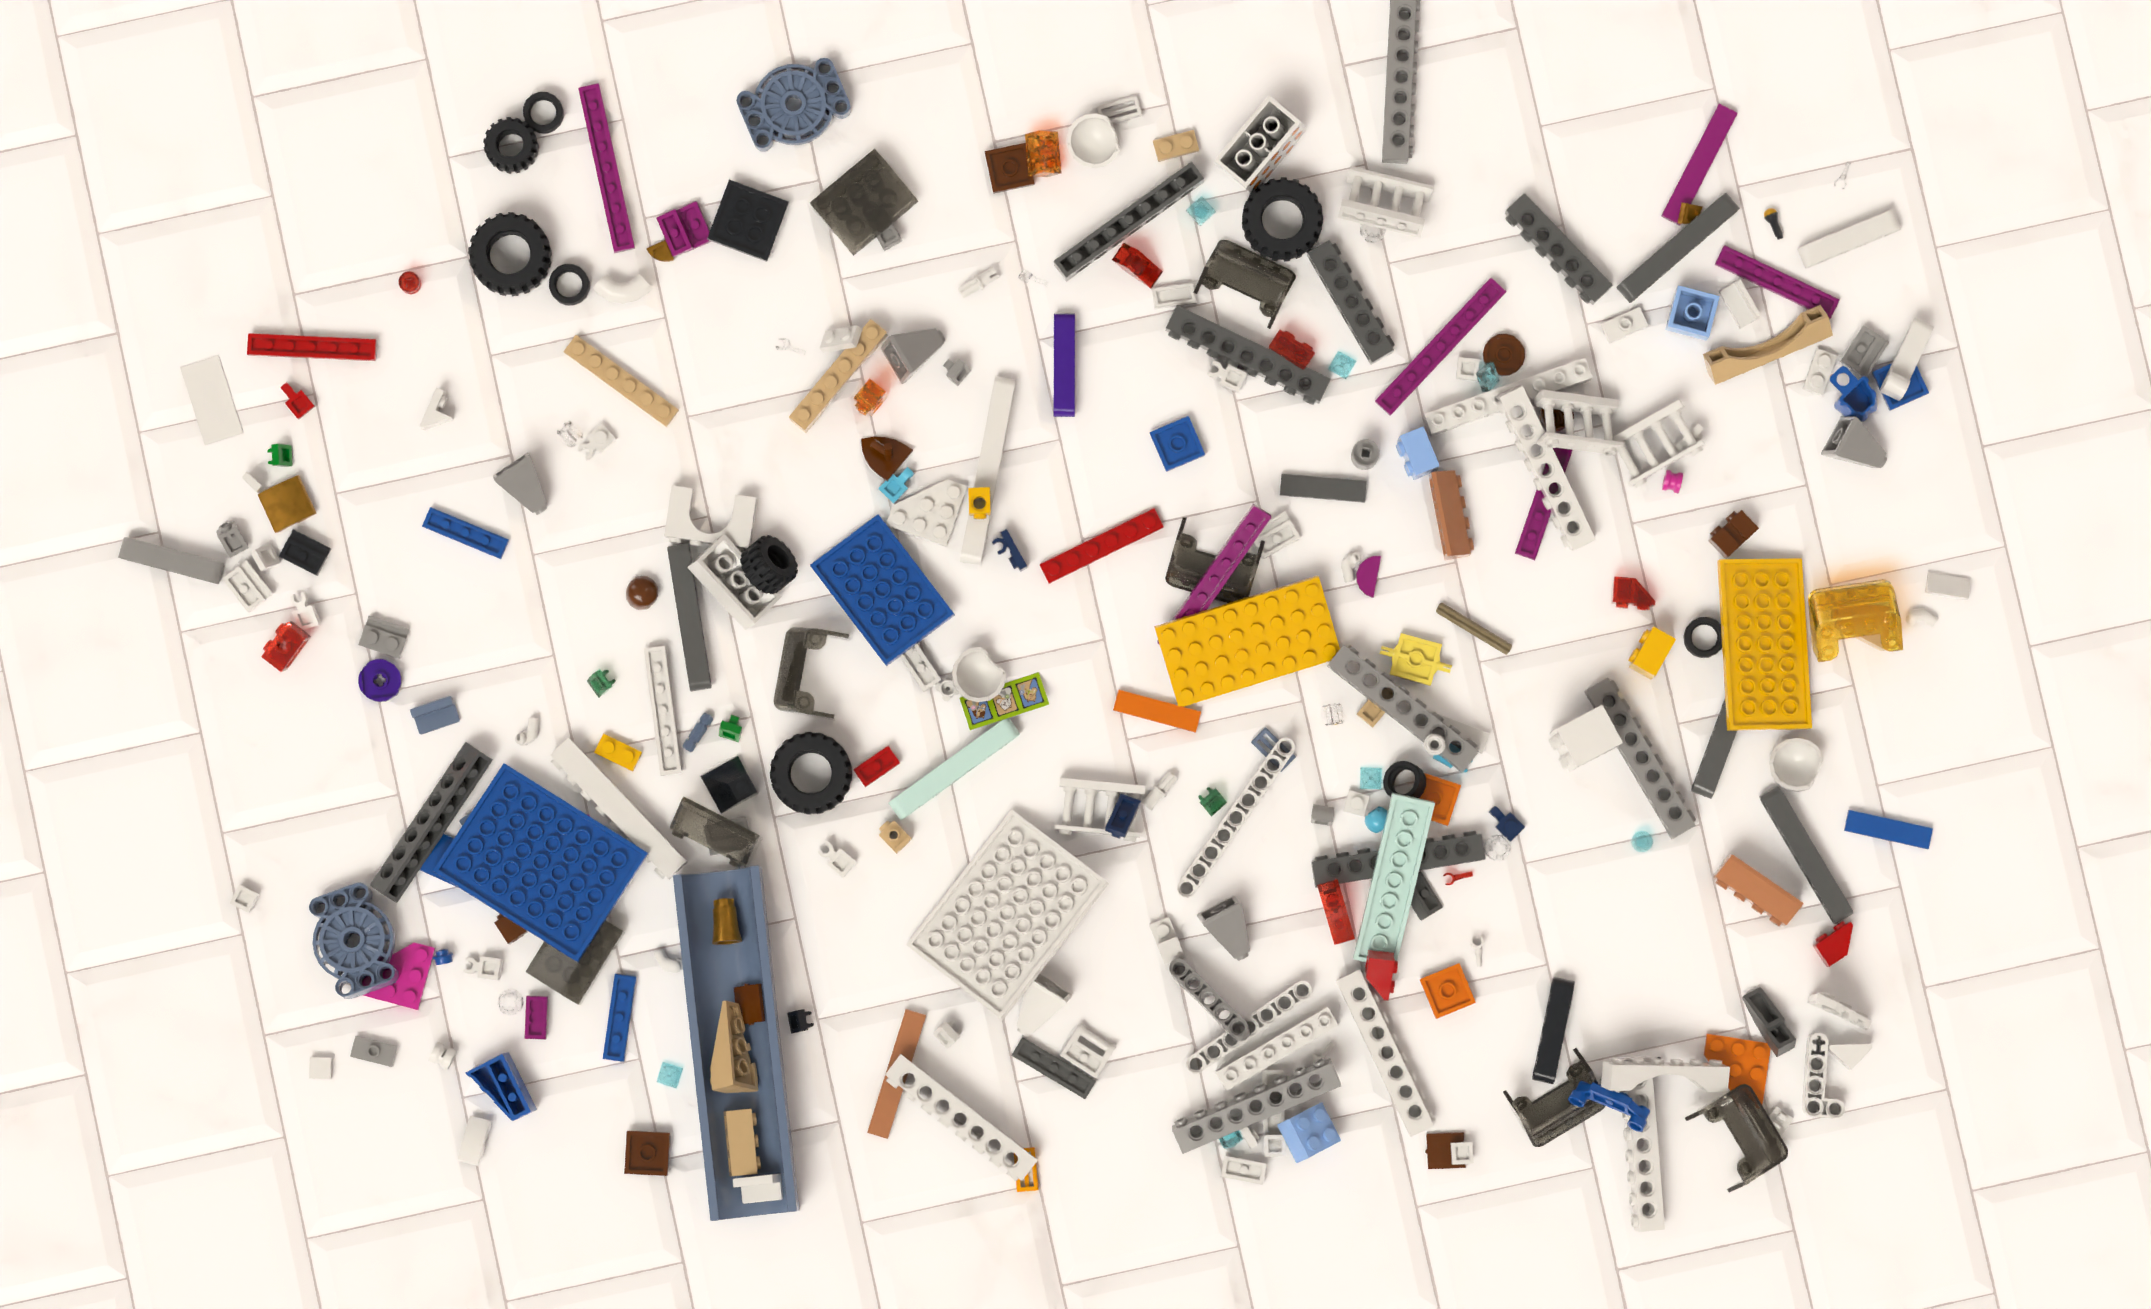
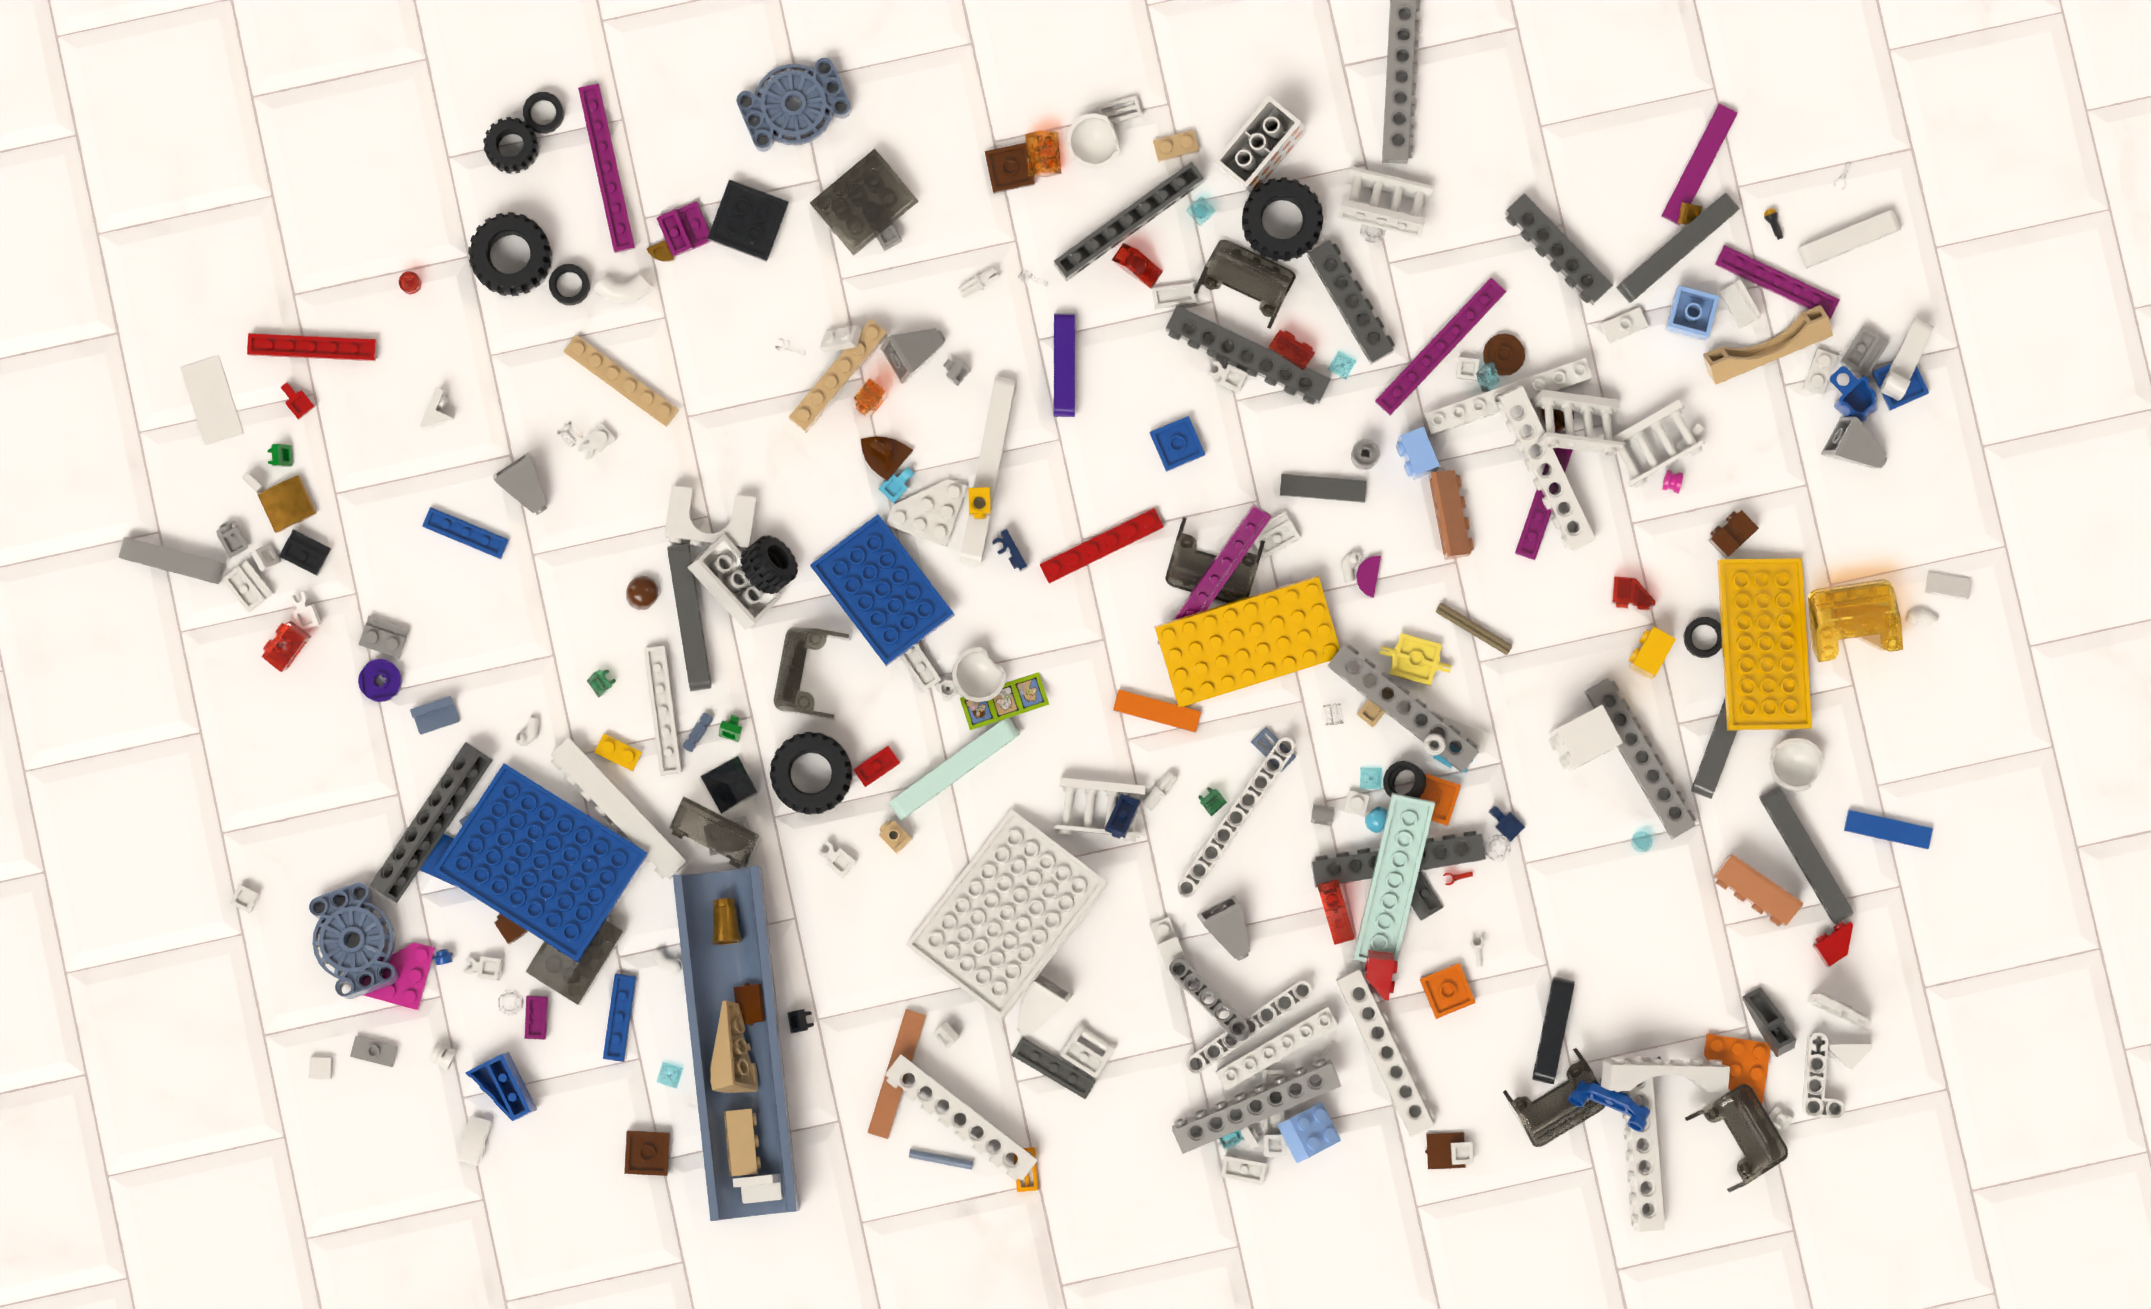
none -> sand blue bar [909,1149,974,1170]

